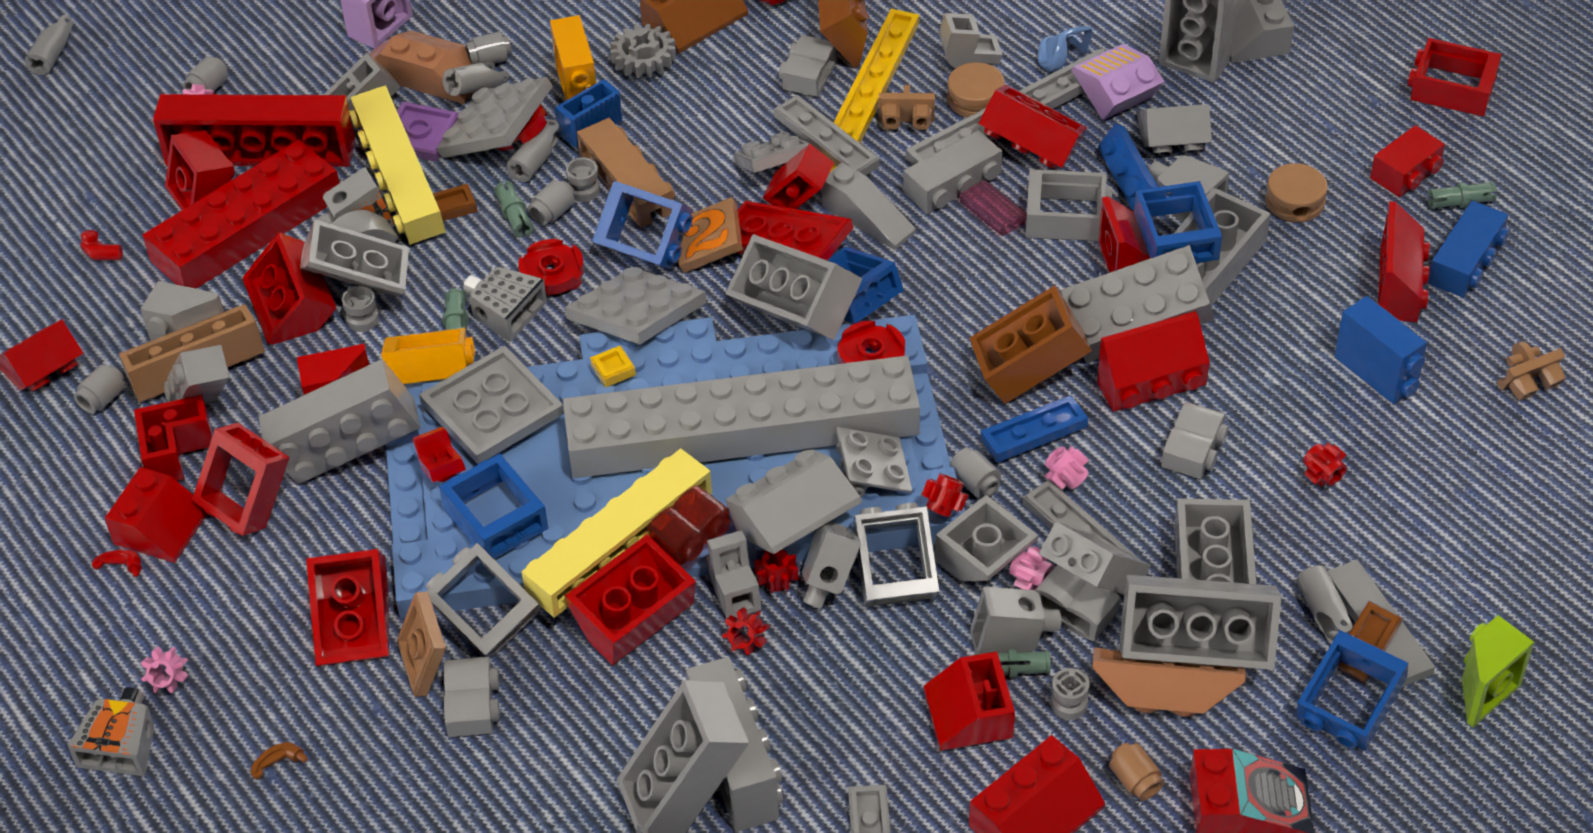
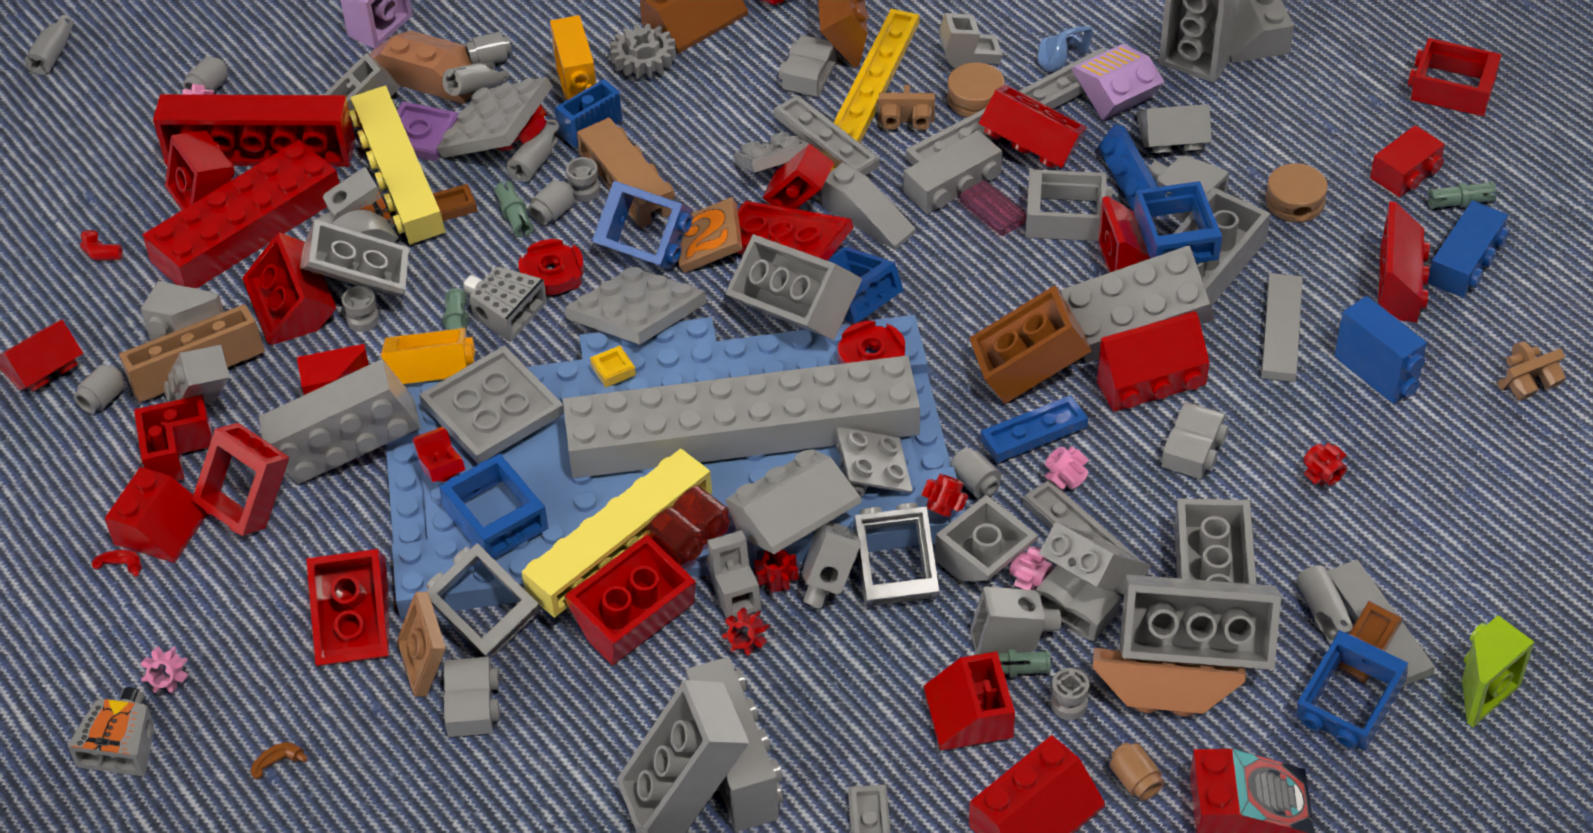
none -> light grey tile [1261,273,1303,382]

